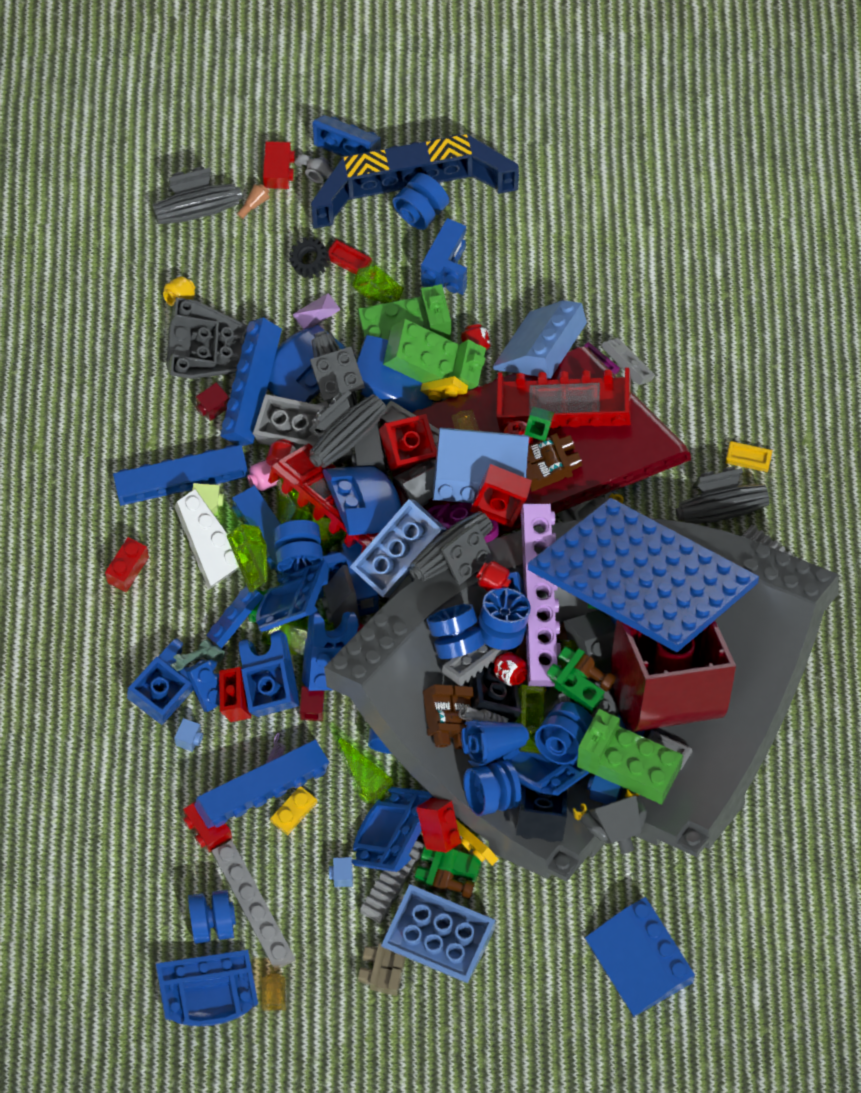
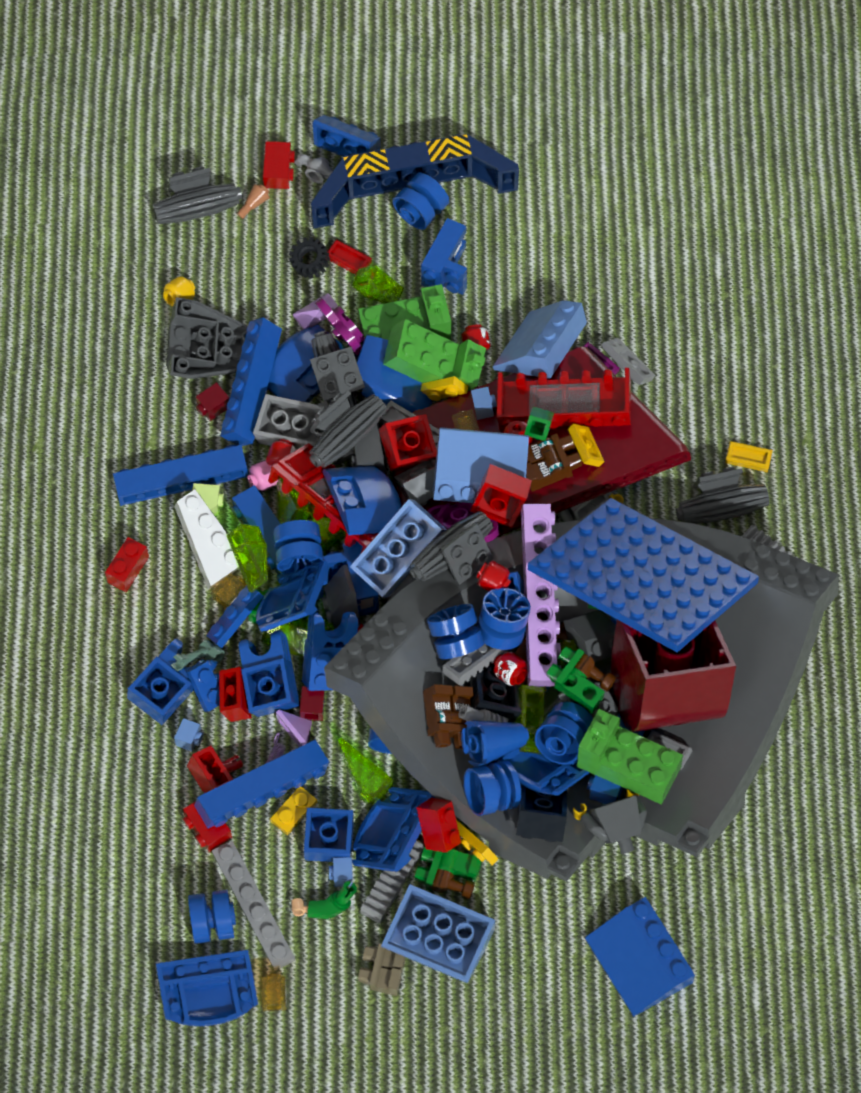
none -> red brick [187,746,243,793]
none -> clear yellow brick [212,573,247,610]
none -> lavender slope [276,710,312,747]
none -> green arm [291,881,357,920]
none -> blue brick [304,808,354,862]
none -> magenta plant [315,298,365,358]
none -> medium blue plate [471,387,497,420]
none -> yellow plate [568,424,605,467]

